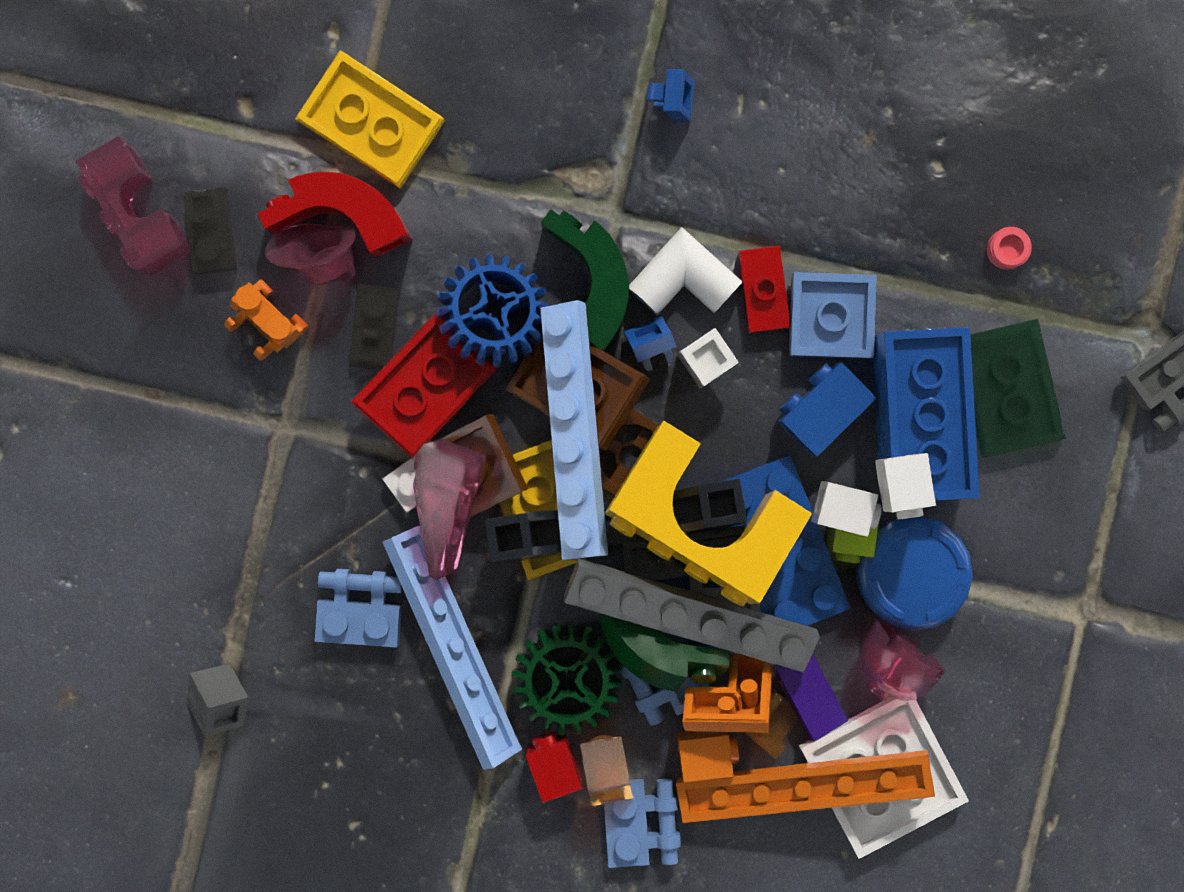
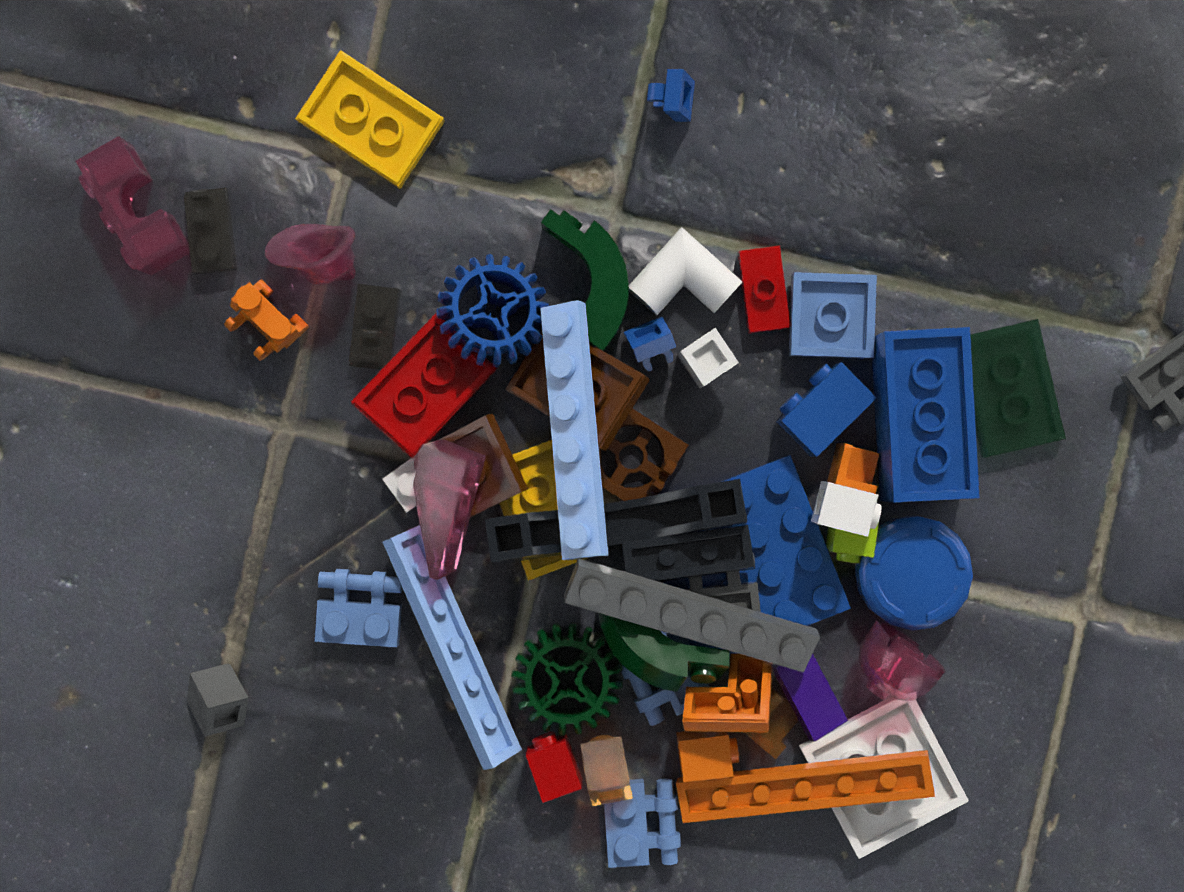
red arch [257,172,413,258] -> none
yellow arch [604,421,812,607] -> none
white brick [875,453,936,519] -> none
coral tile [986,227,1032,270] -> none
none -> orange panel [827,443,880,494]

